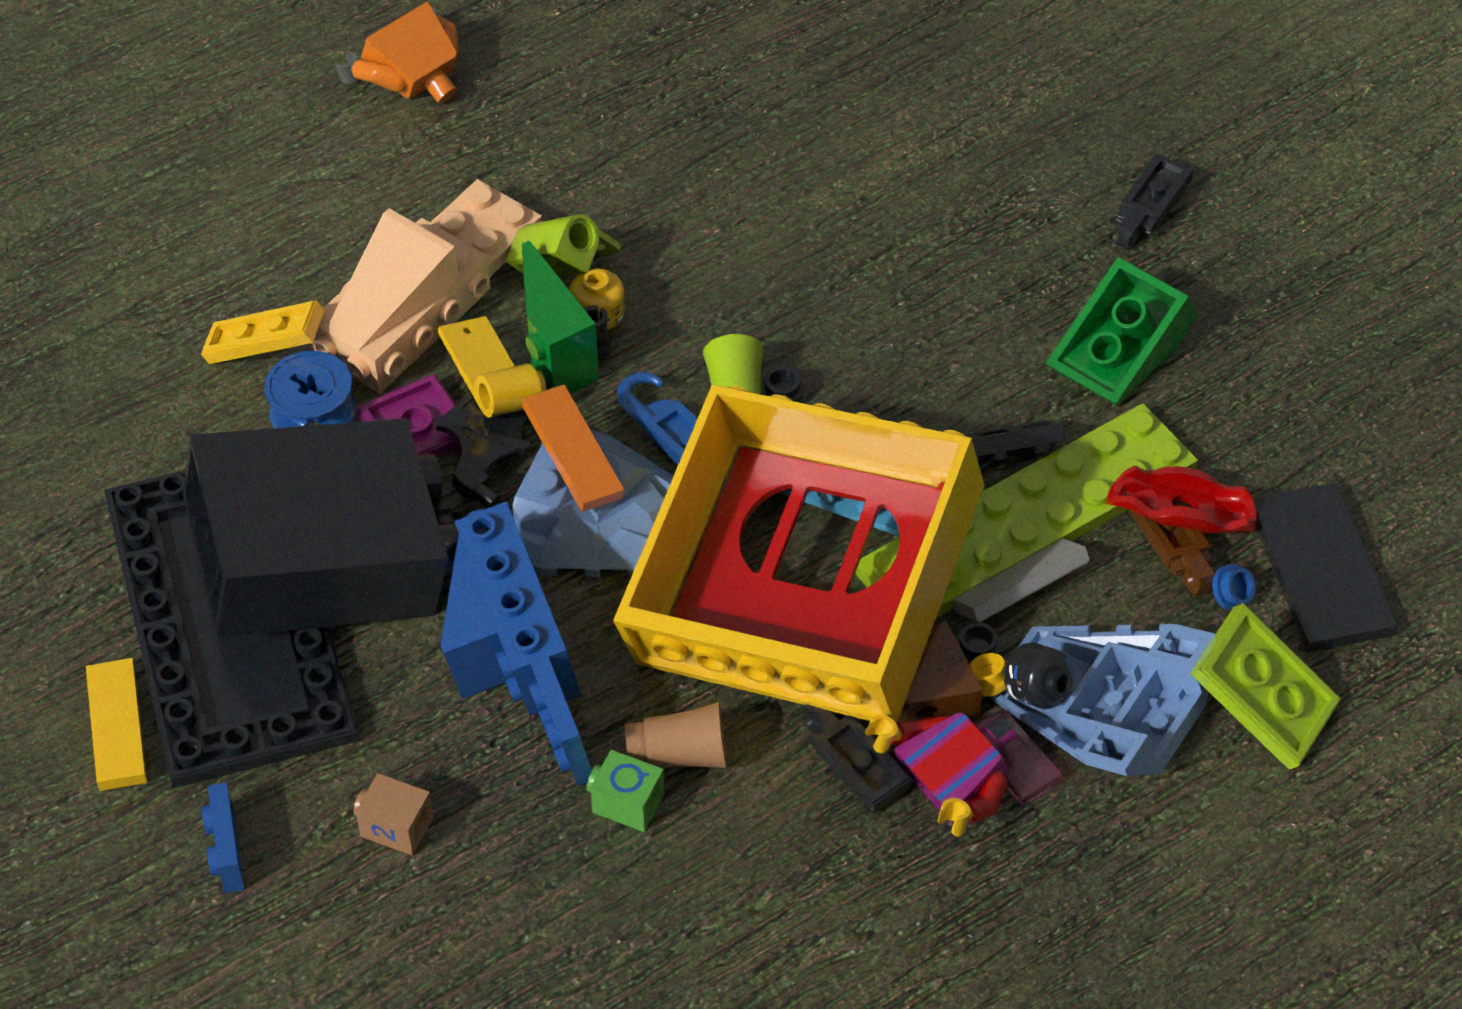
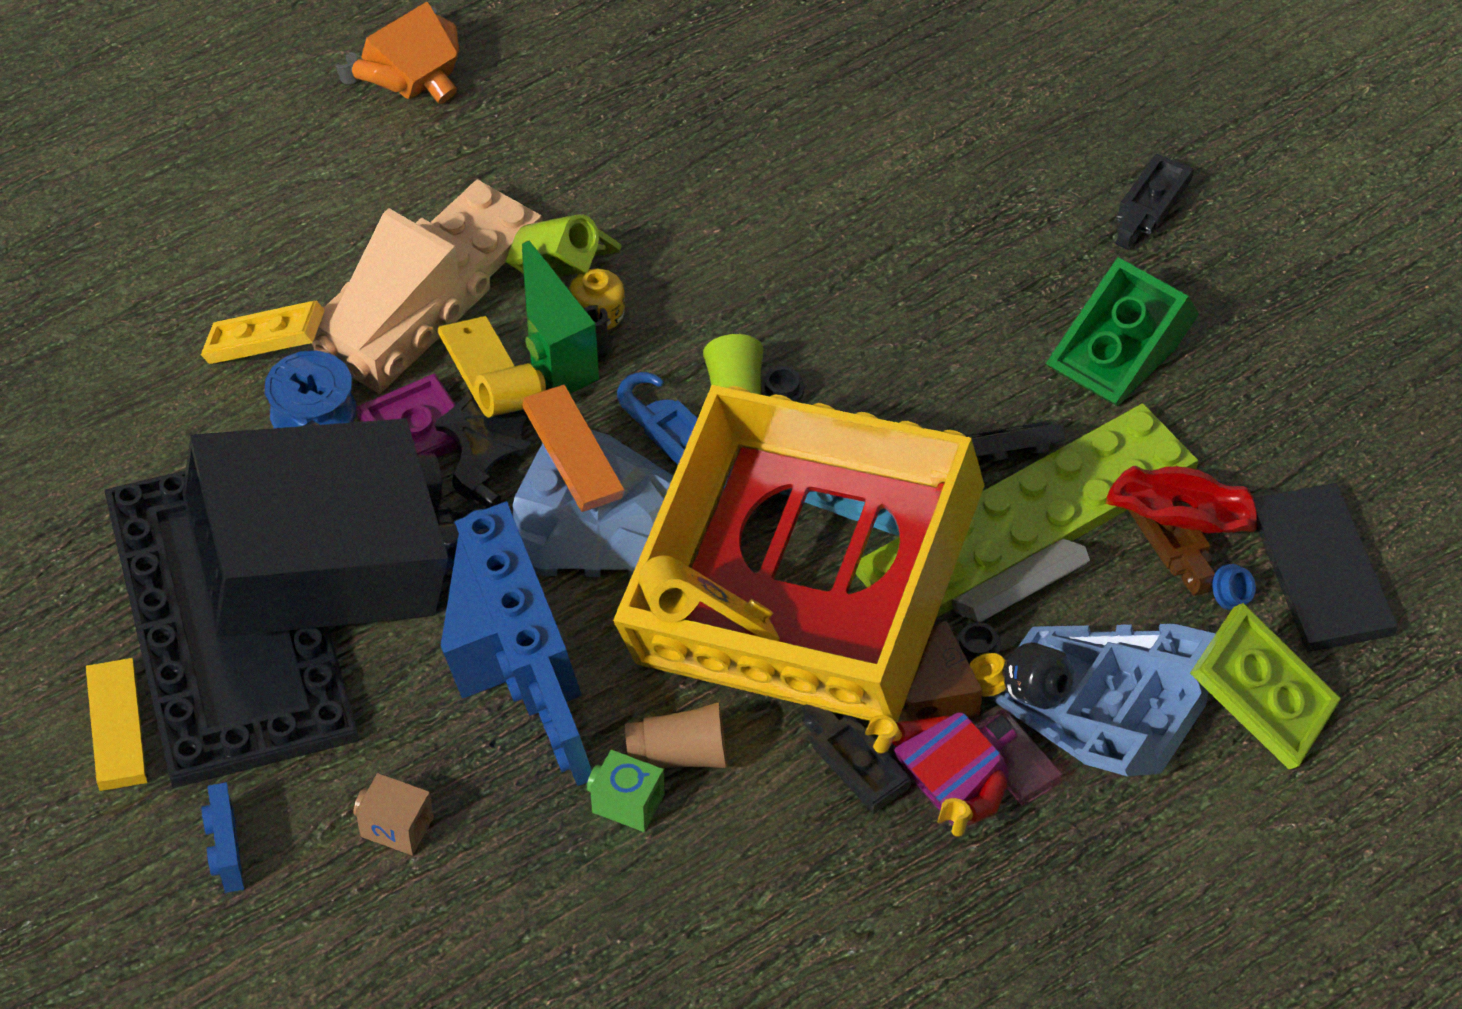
none -> yellow door [639,556,780,641]

